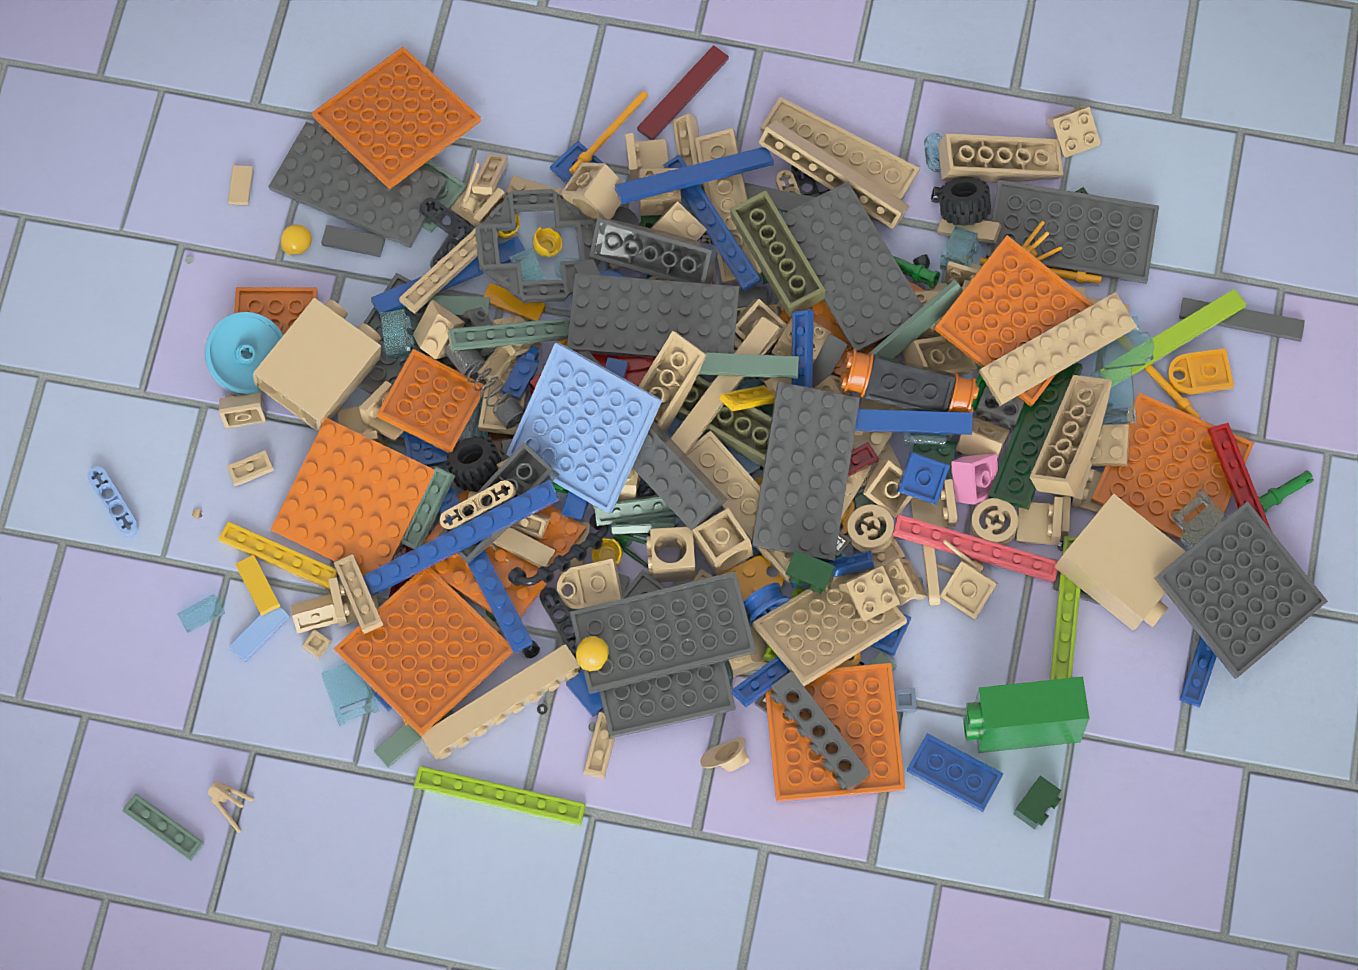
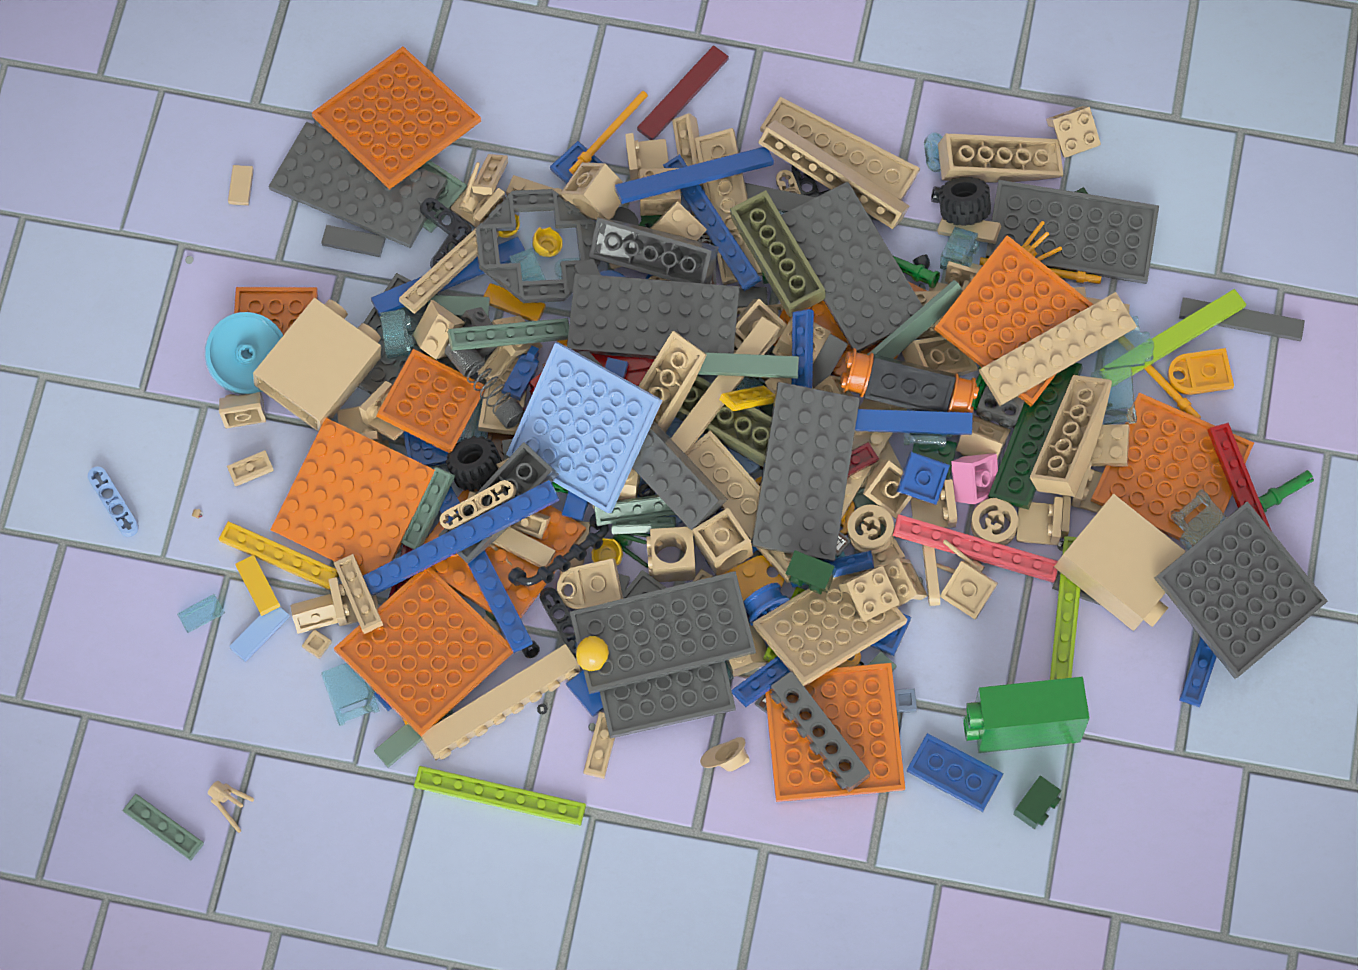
yellow hair [280,225,312,255] -> none

